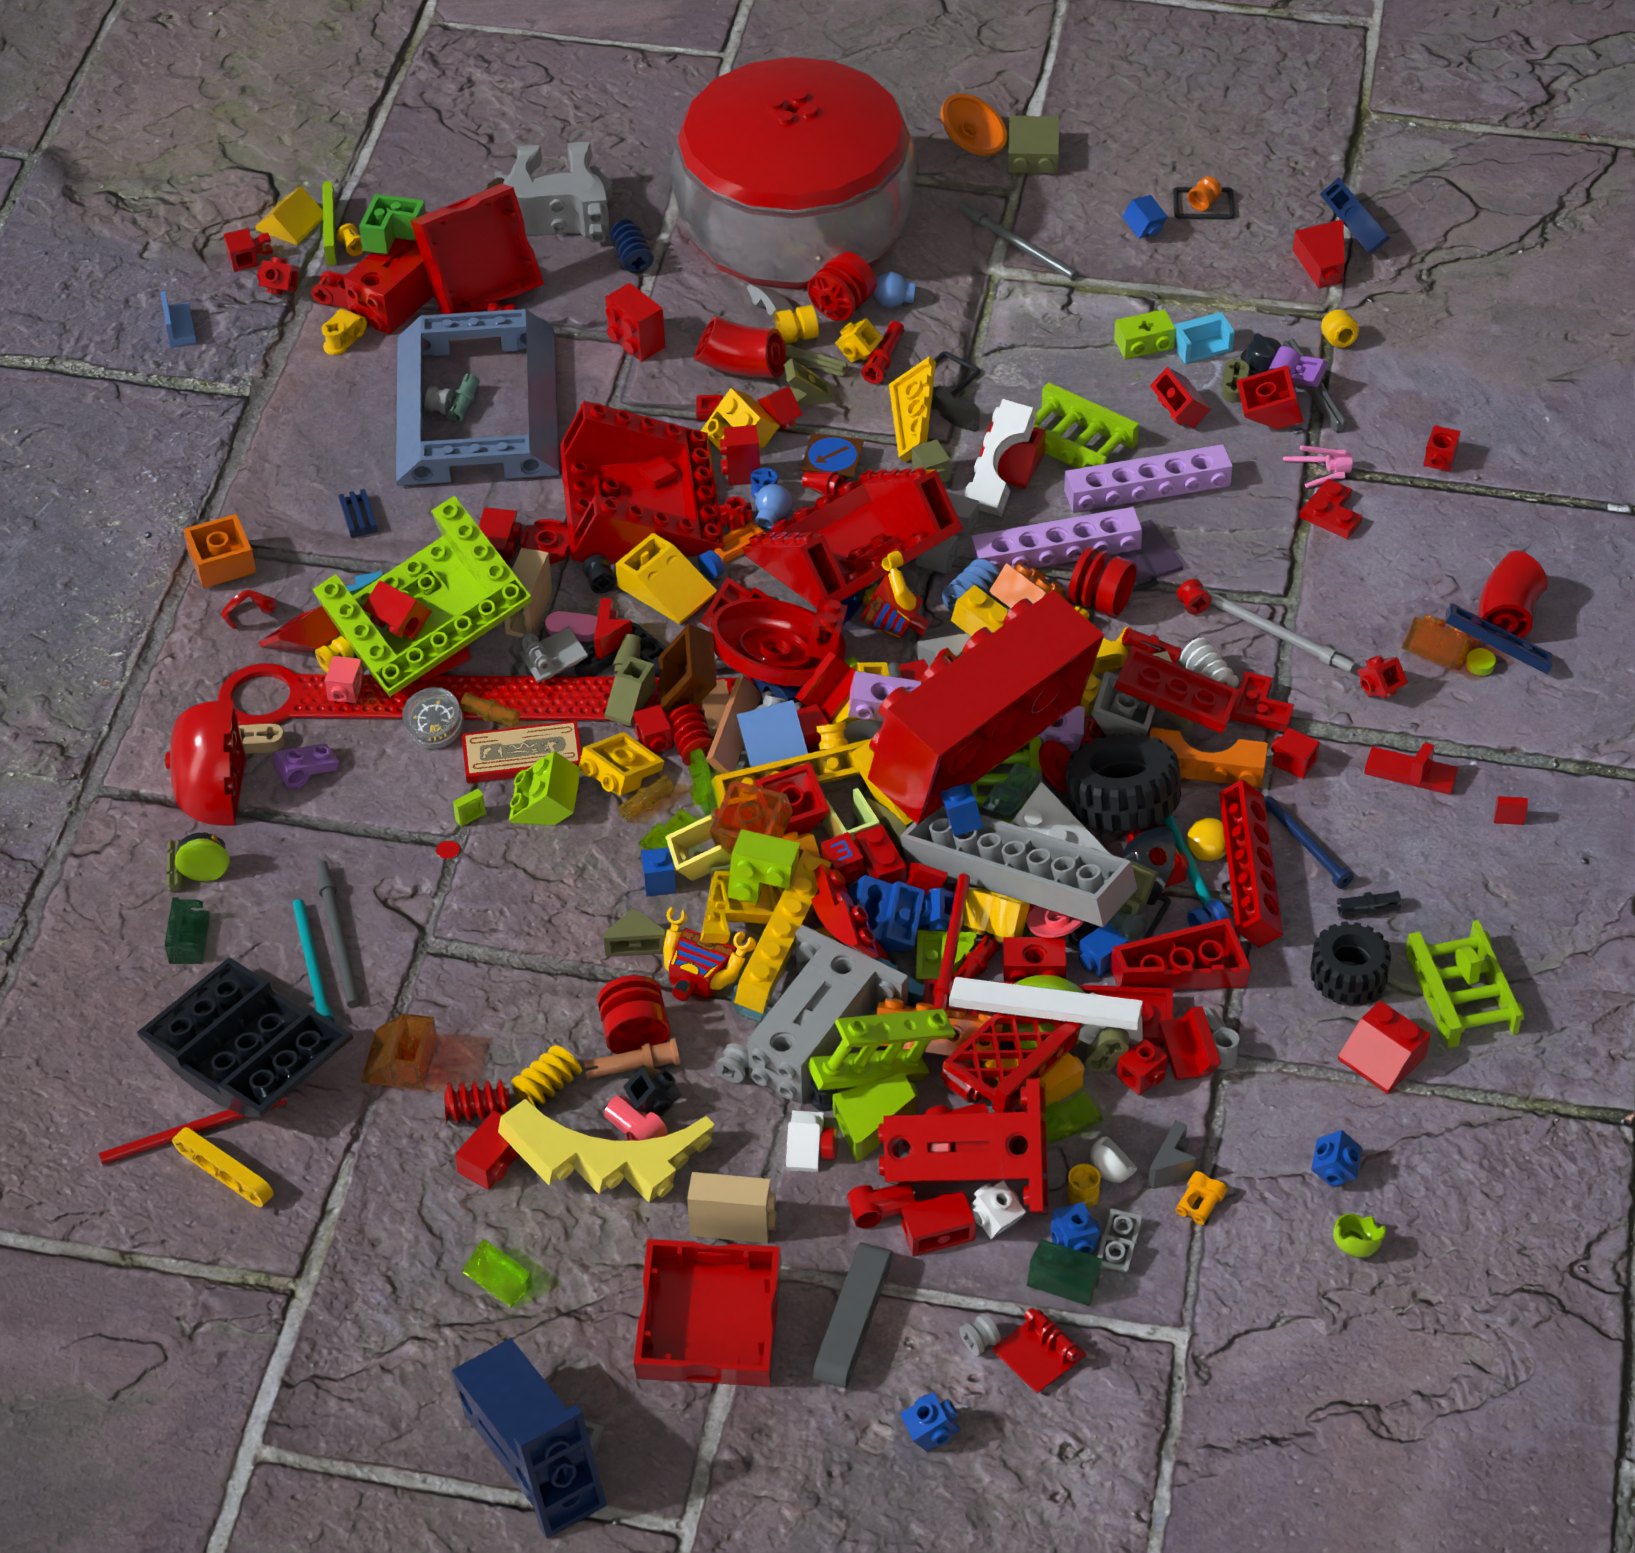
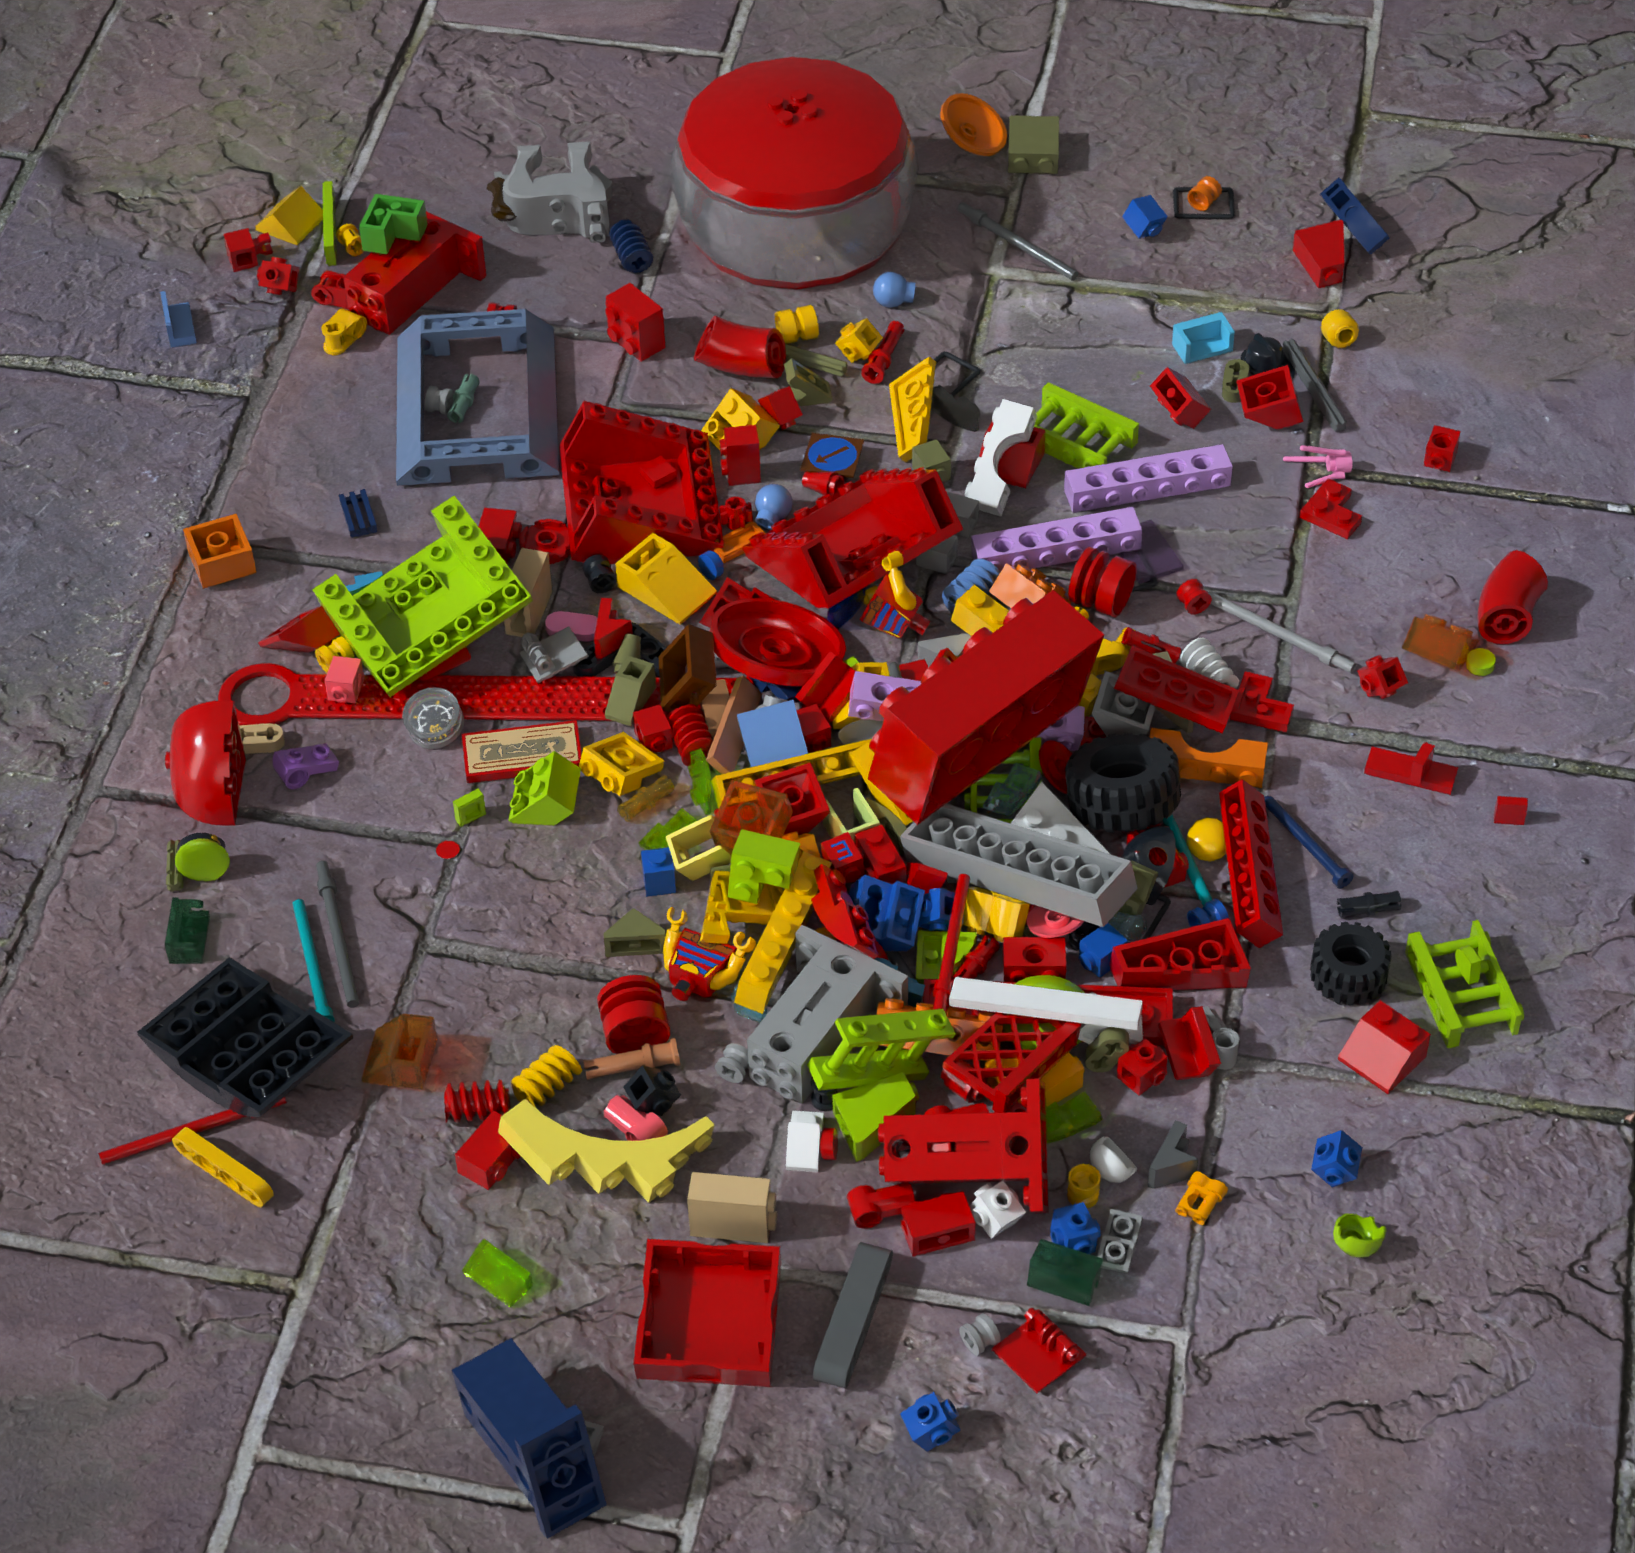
red piece [221,590,277,629] -> none
red brick [362,580,432,640] -> none
red tile [410,184,544,314] -> none
clear yellow pin [460,693,521,728] -> none
red tile [696,395,723,420] -> none
light grey slope [747,284,795,318] -> none
blue wheel [751,468,778,499] -> none
red brick [805,598,847,659] -> none
red wheel [807,251,877,321] -> none
yellow wheel [816,722,848,750] -> none
blue brick [940,783,983,837] -> none
lime brick [1114,309,1176,359] -> none
medium lavender plate [1268,346,1328,387] -> none
red brick [1271,728,1320,779] -> none
dark blue tile [1445,603,1552,674] -> none

